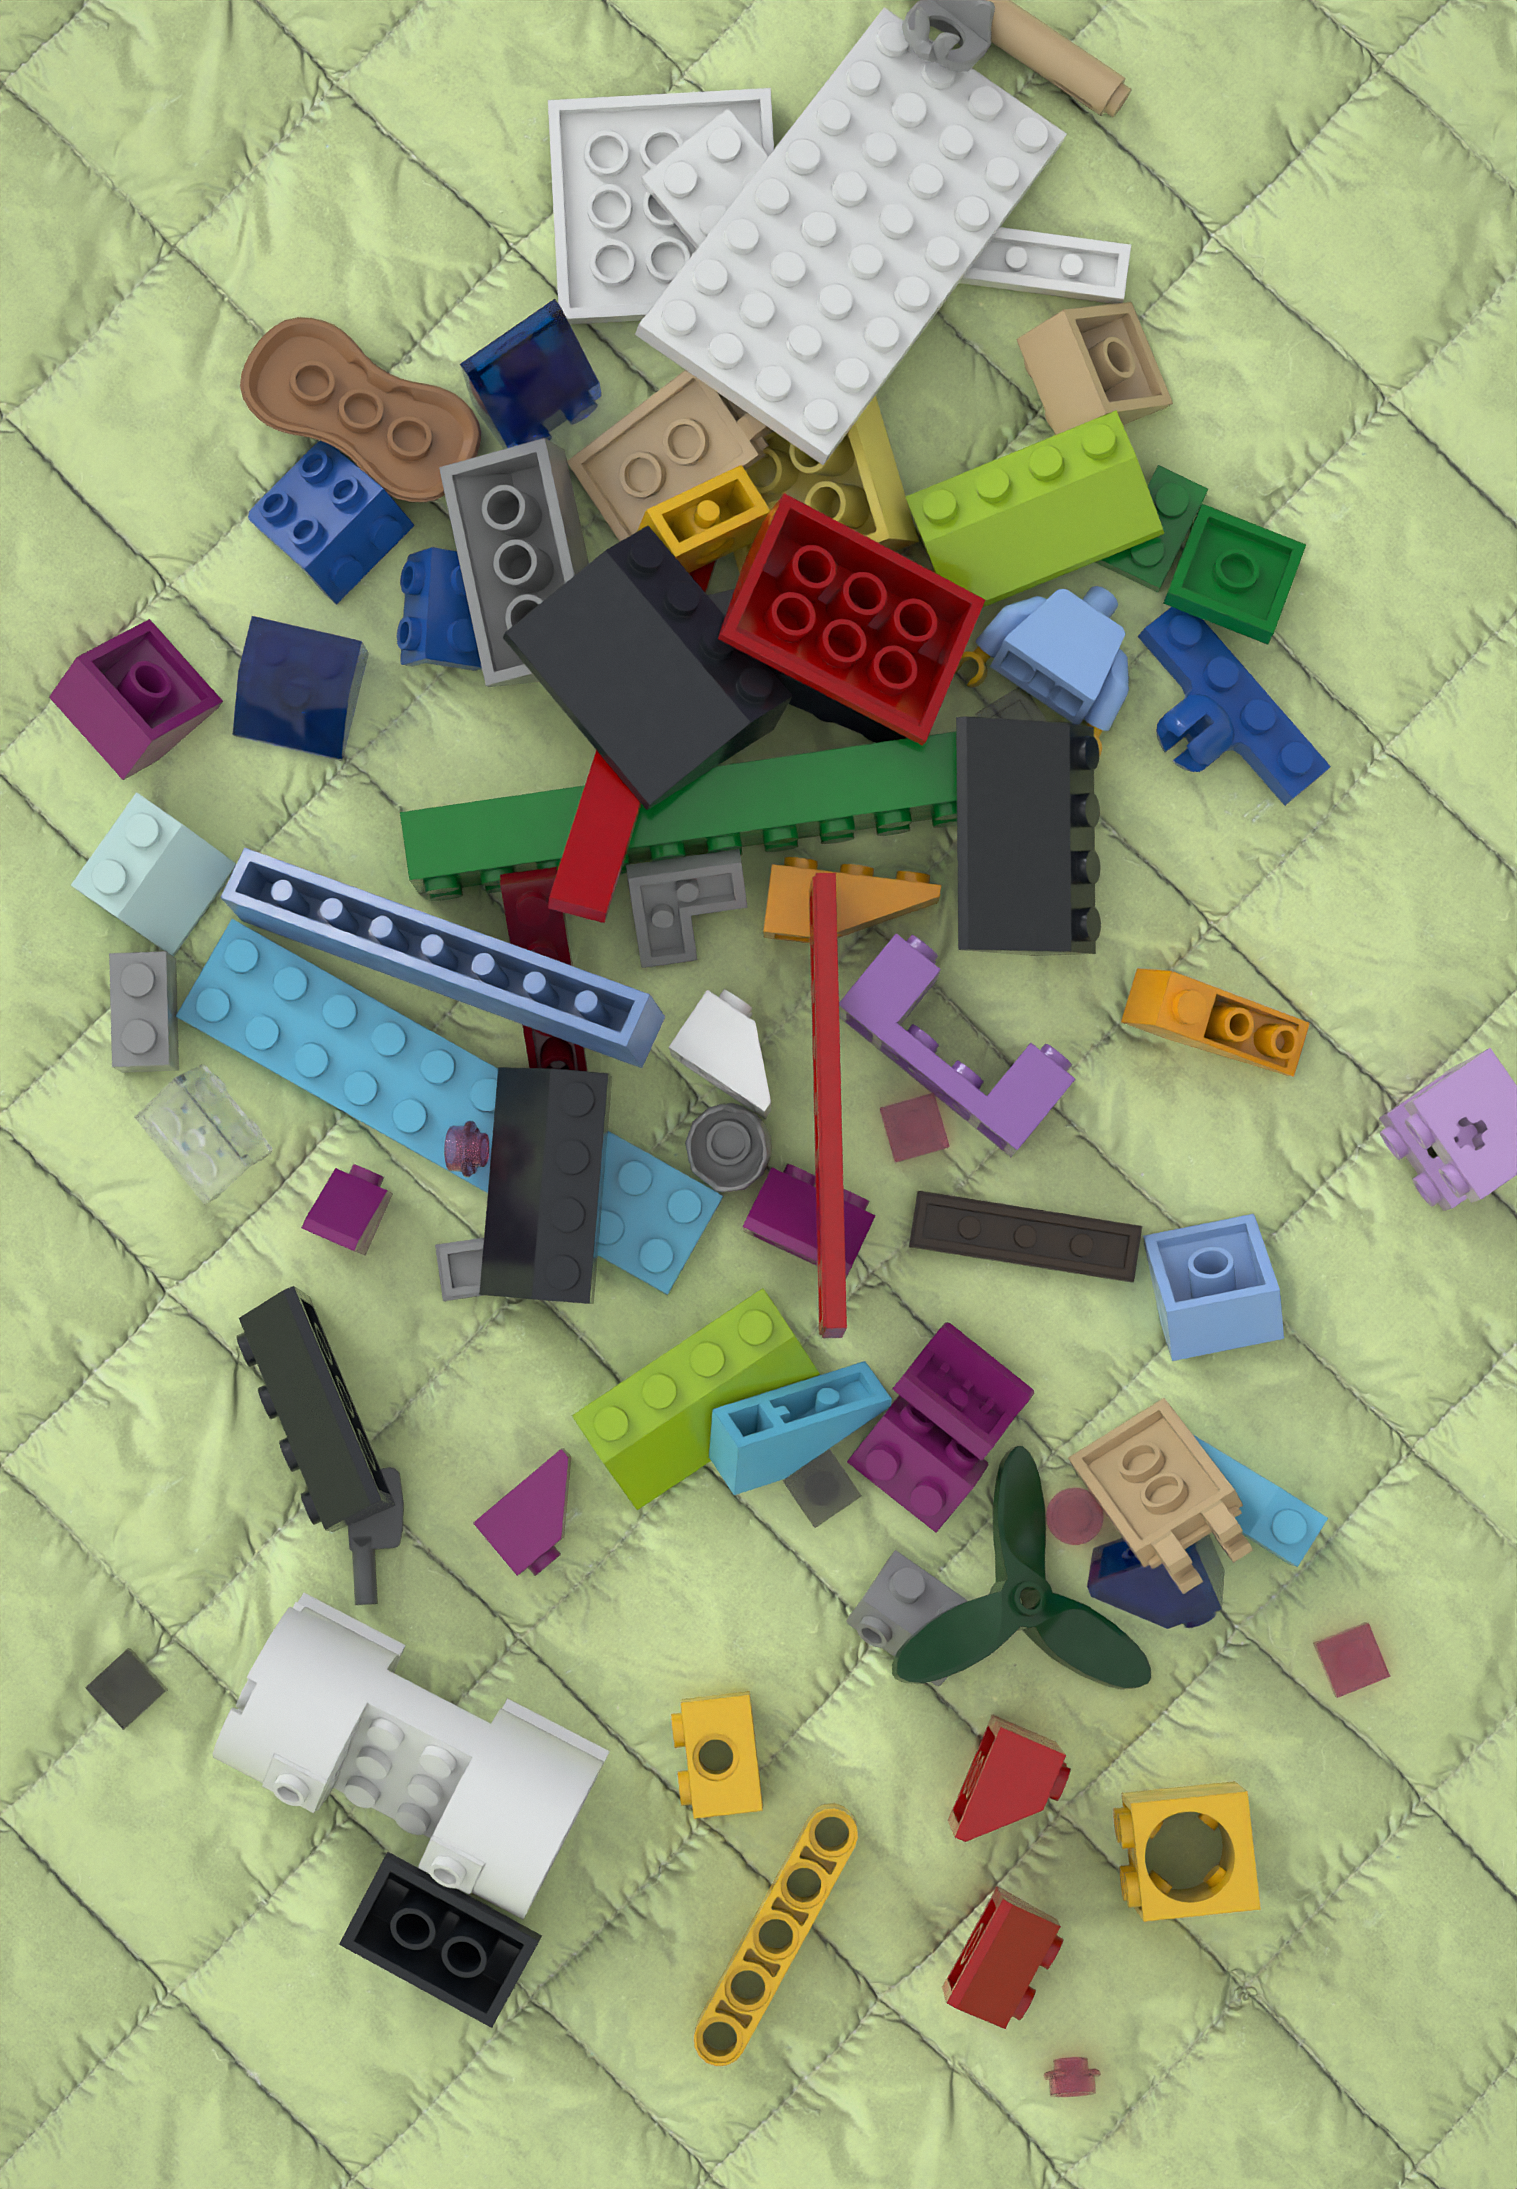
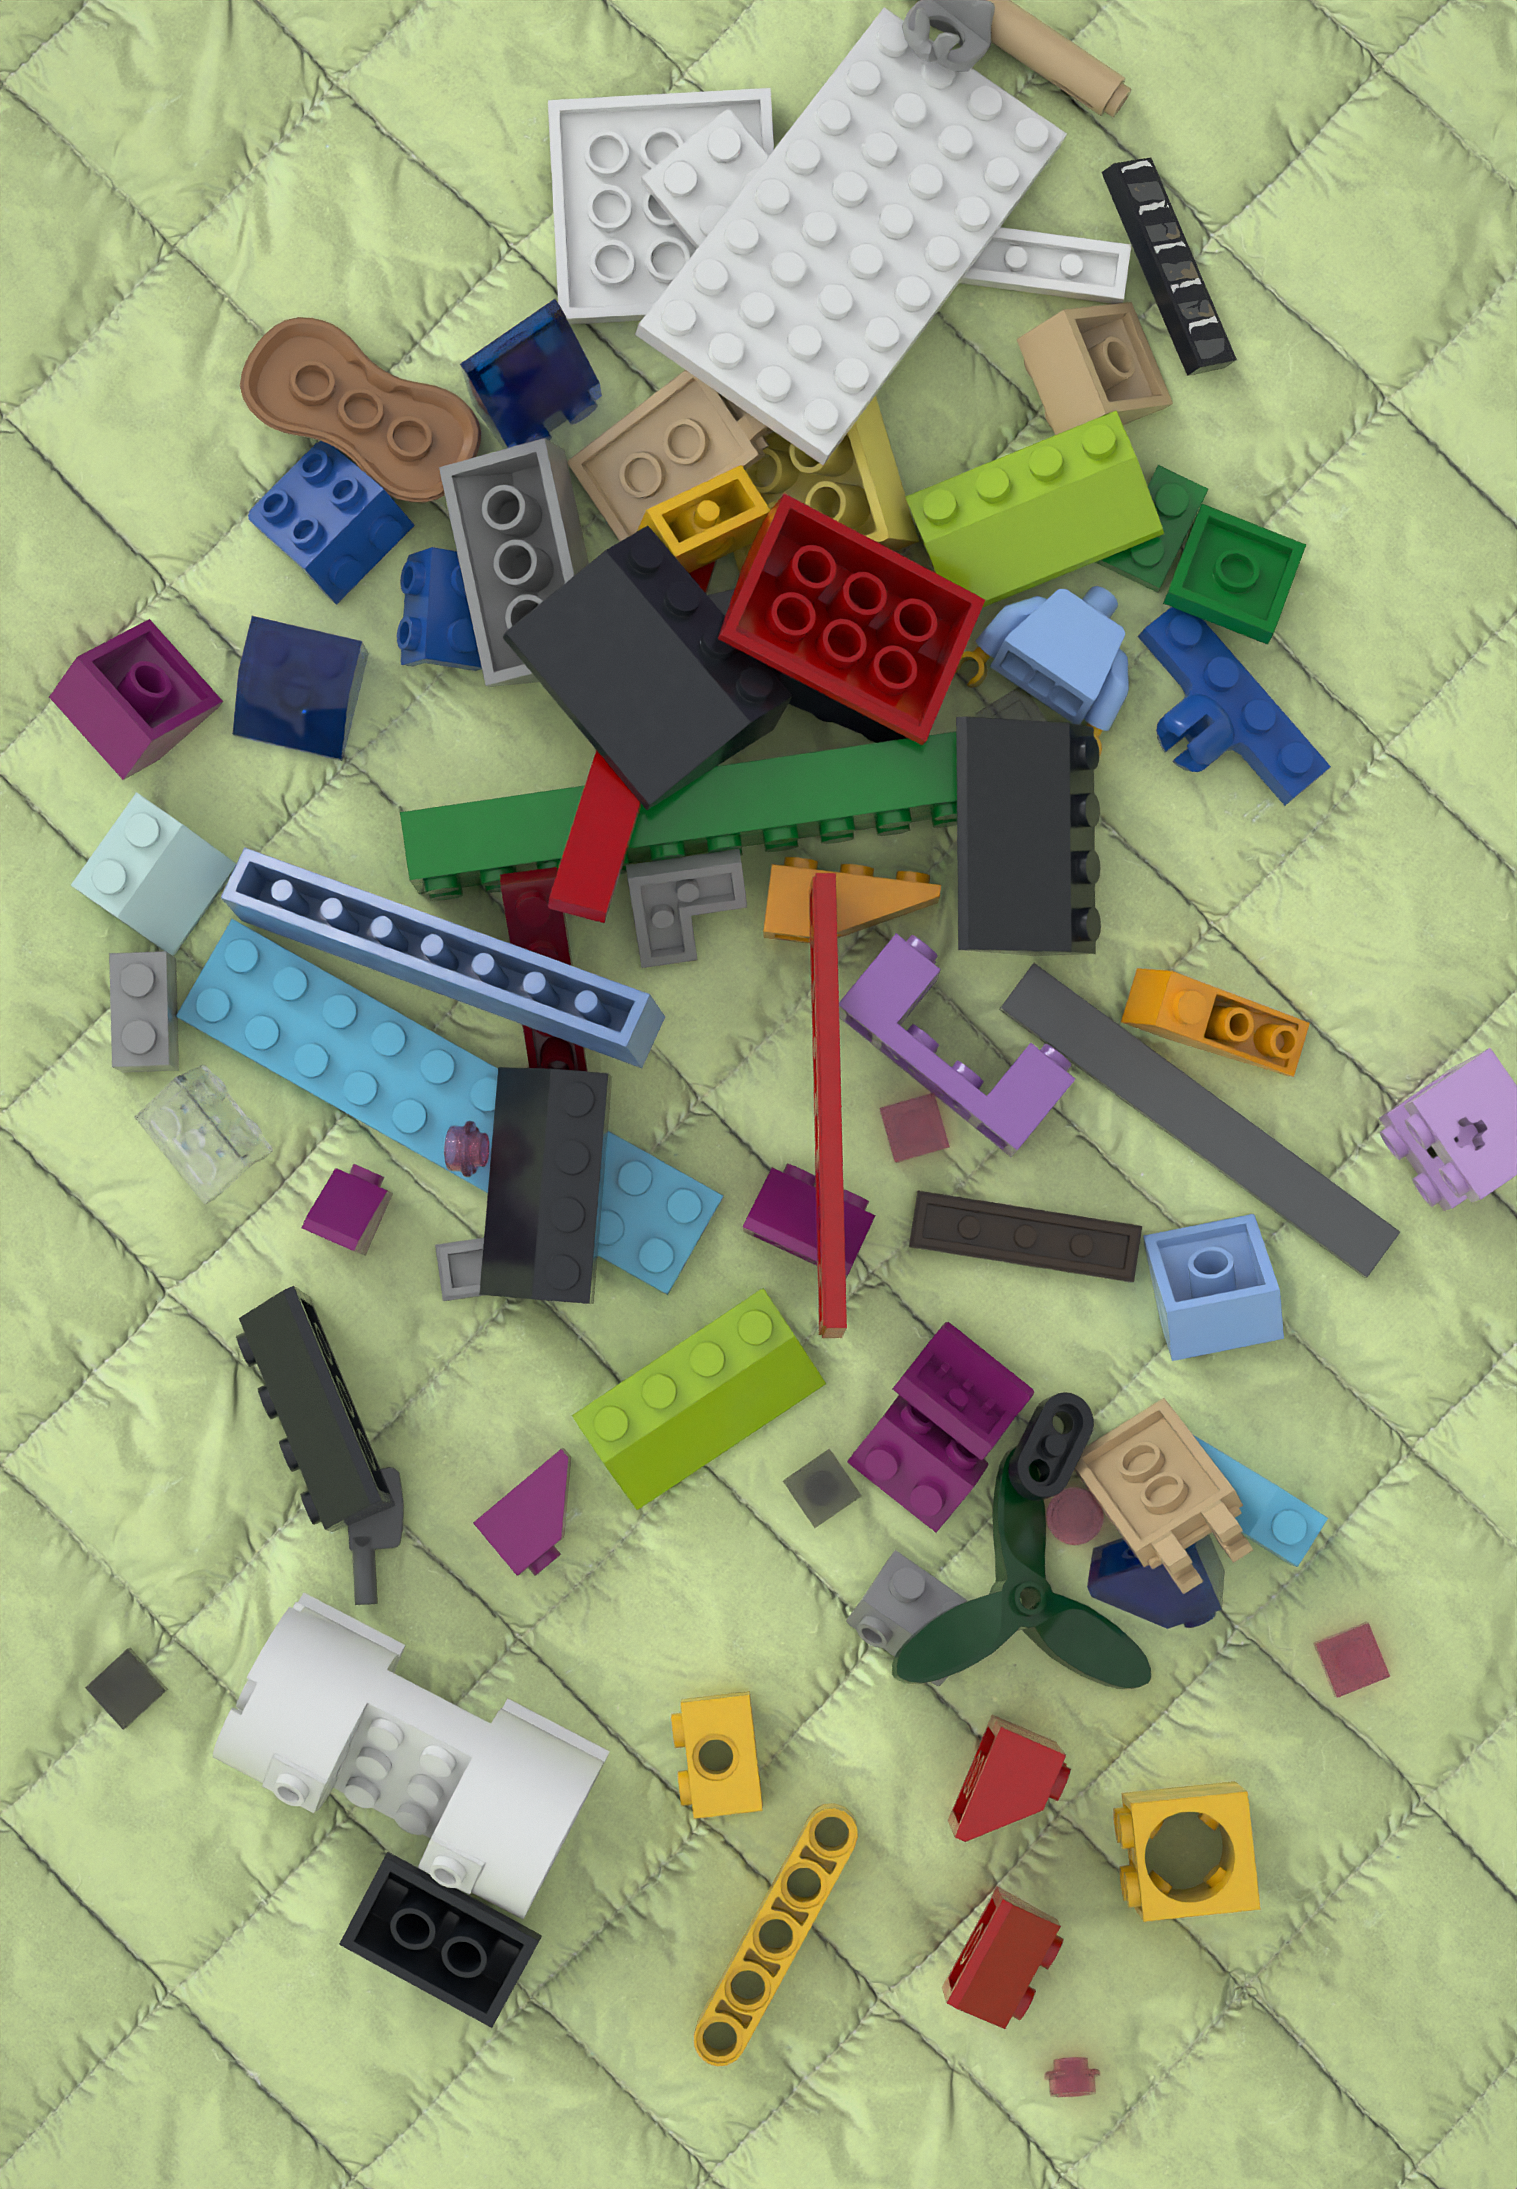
white slope [669,989,771,1119] -> none
light grey hair [685,1103,772,1193] -> none
medium azure slope [709,1361,892,1495] -> none
none -> dark grey tile [999,963,1400,1278]
none -> black plate [1008,1392,1094,1501]
none -> black tile [1101,157,1237,376]

